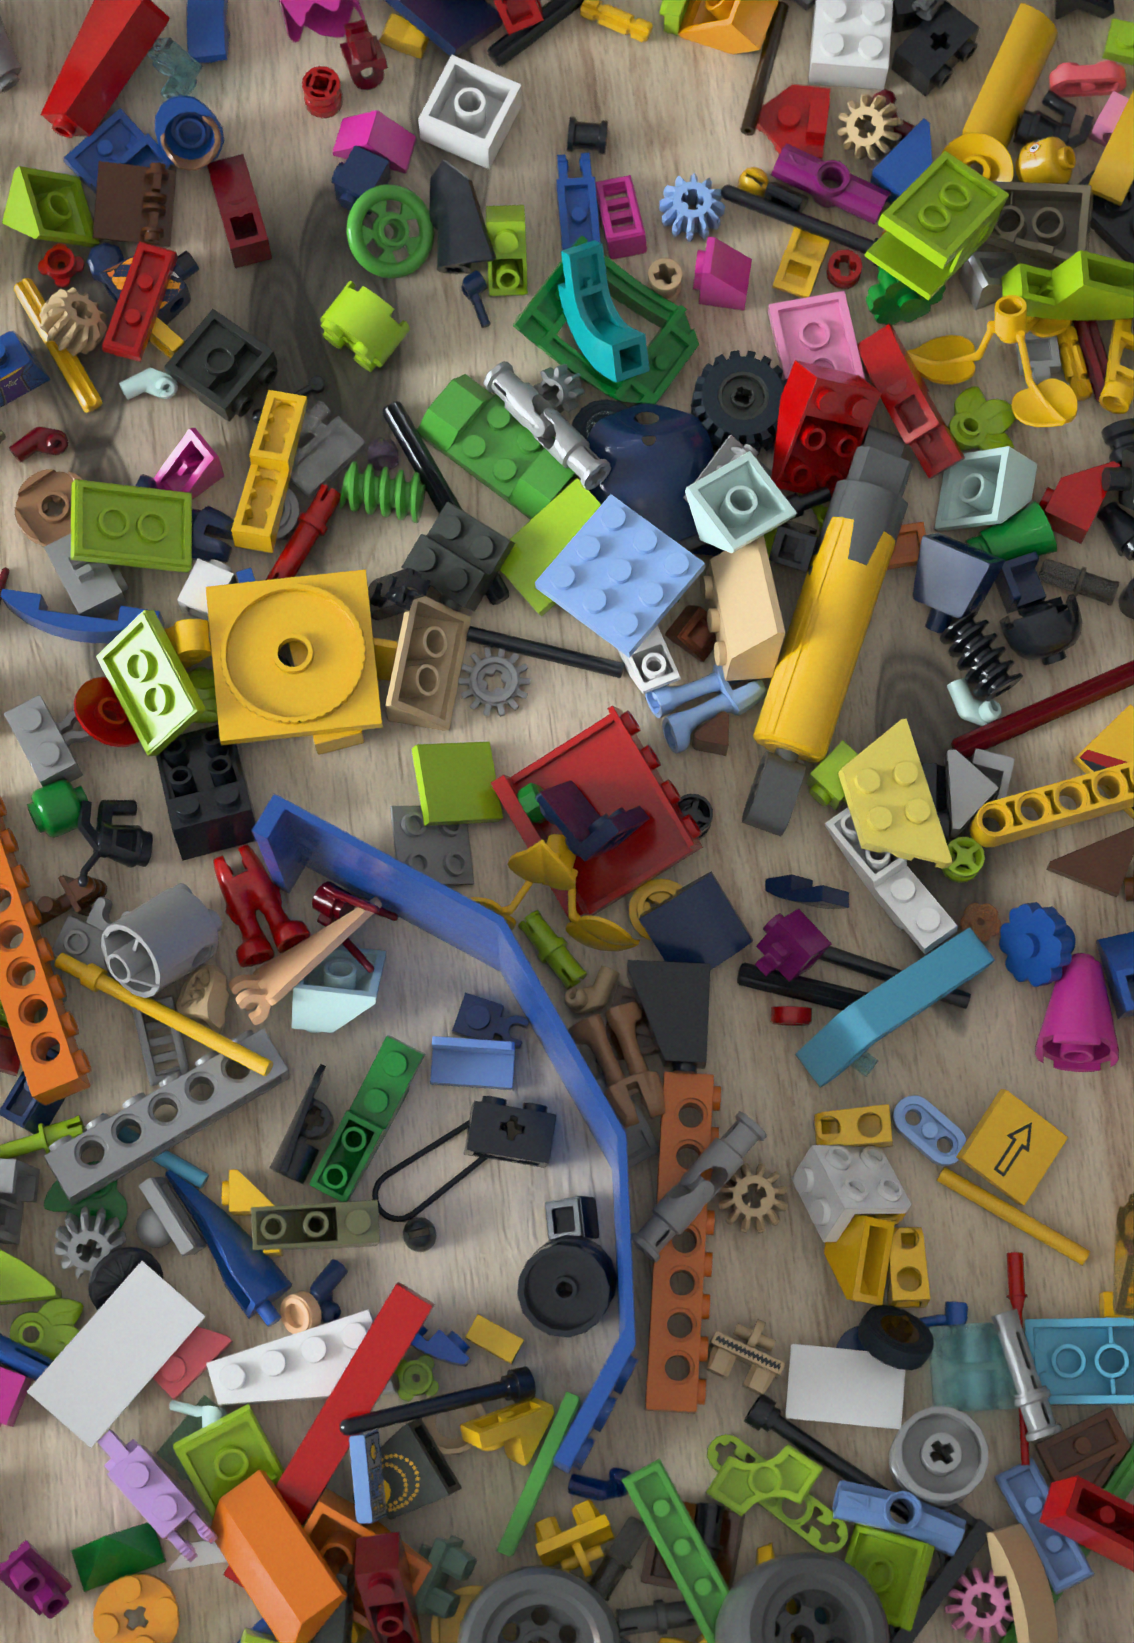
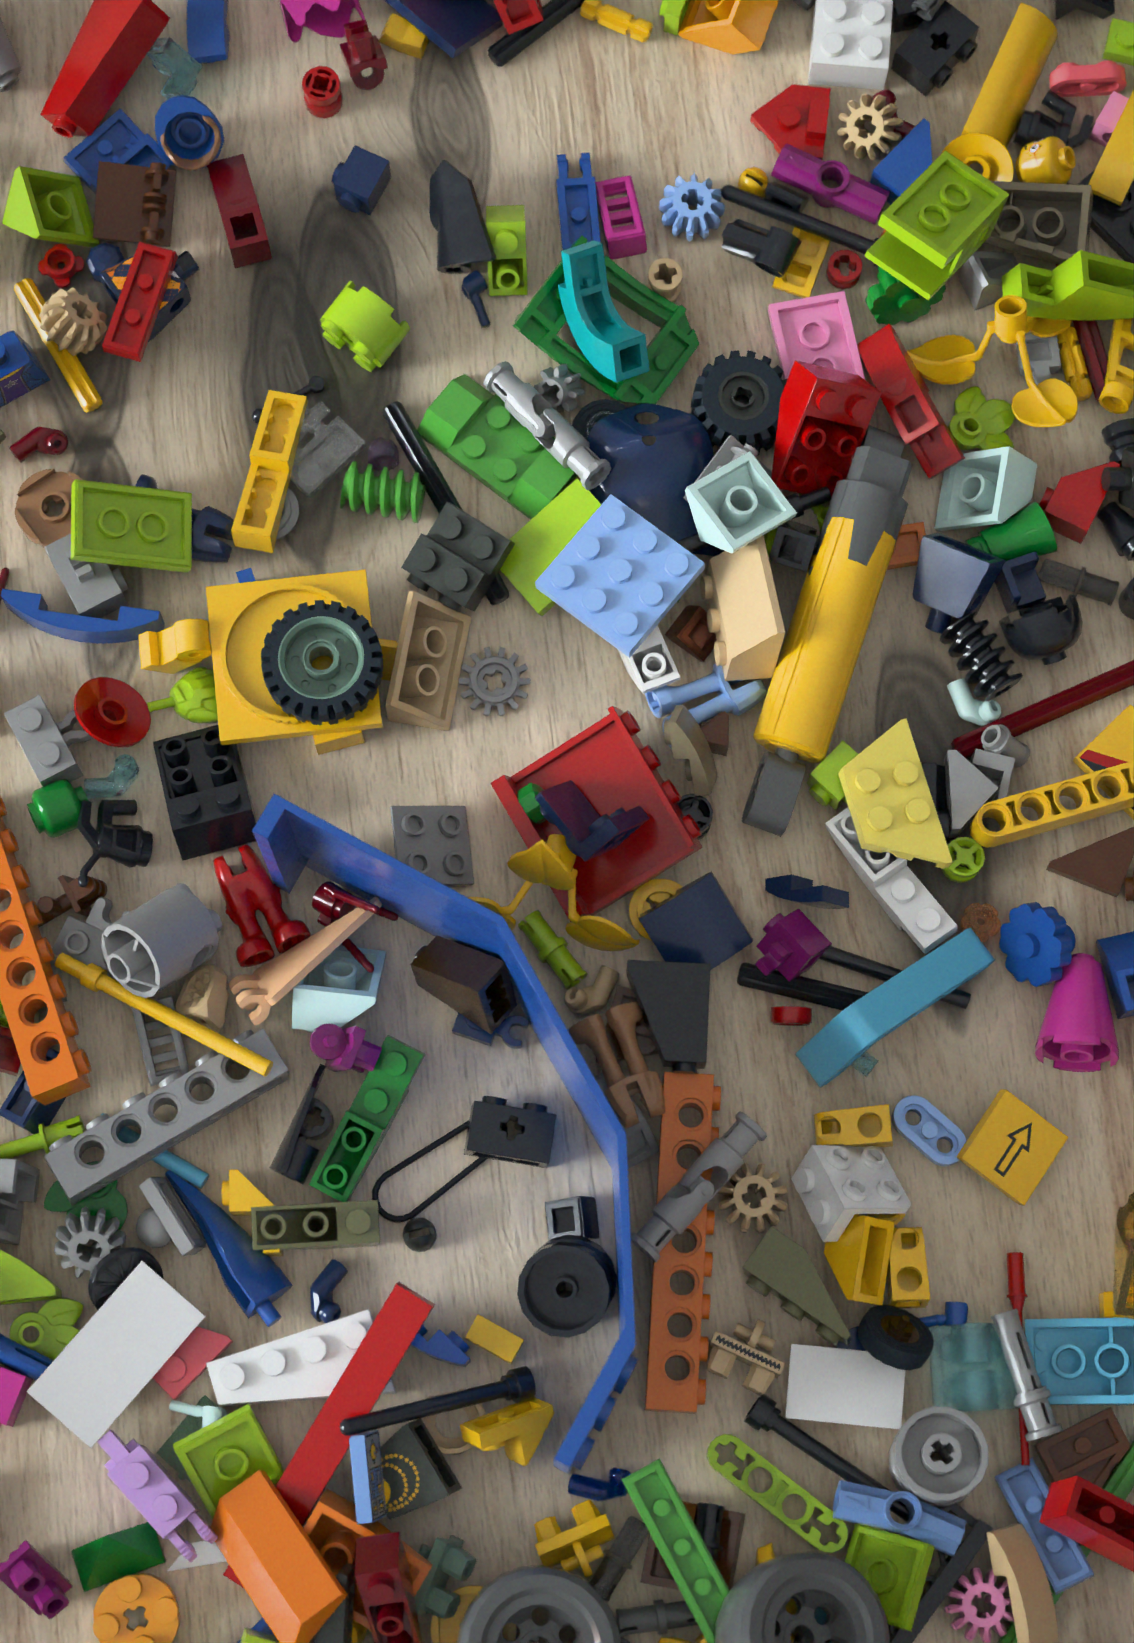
lime tile [96,610,206,756] -> none
light aqua arm [119,368,178,401] -> none
yellow tile [149,317,184,359] -> none
dark pink slope [154,427,224,500] -> none
pearl dark grey plate [164,309,278,422] -> none
white brick [177,559,237,622] -> none
red pin [265,484,341,580] -> none
light nougat tile [280,1291,321,1334] -> none
dark pink slope [332,110,416,174] -> none
bright green plate [346,184,434,279] -> none
black hinge [368,568,431,621] -> none
lime plate [395,1355,439,1401] -> none
lime tile [412,741,503,826] -> none
white brick [418,55,522,169] -> none
medium blue panel [430,1036,516,1090] -> none
black bar [466,626,624,678] -> none
bright green tile [497,1392,581,1557] -> none
black bush [567,117,608,155] -> none
dark pink slope [693,237,752,311] -> none
lime tile [705,1444,824,1517] -> none
dark brown piece [740,1,789,136] -> none
yellow bar [936,1166,1090,1265] -> none
none -> clear light blue arm [84,754,139,798]
none -> wheel [261,600,383,725]
none -> magenta hips [310,1024,382,1073]
none -> dark brown slope [410,935,517,1034]
none -> dark tan slope [664,705,717,796]
none -> black piece [722,219,802,278]
none -> olive slope [742,1226,852,1346]
none -> light grey pin [981,725,1030,768]

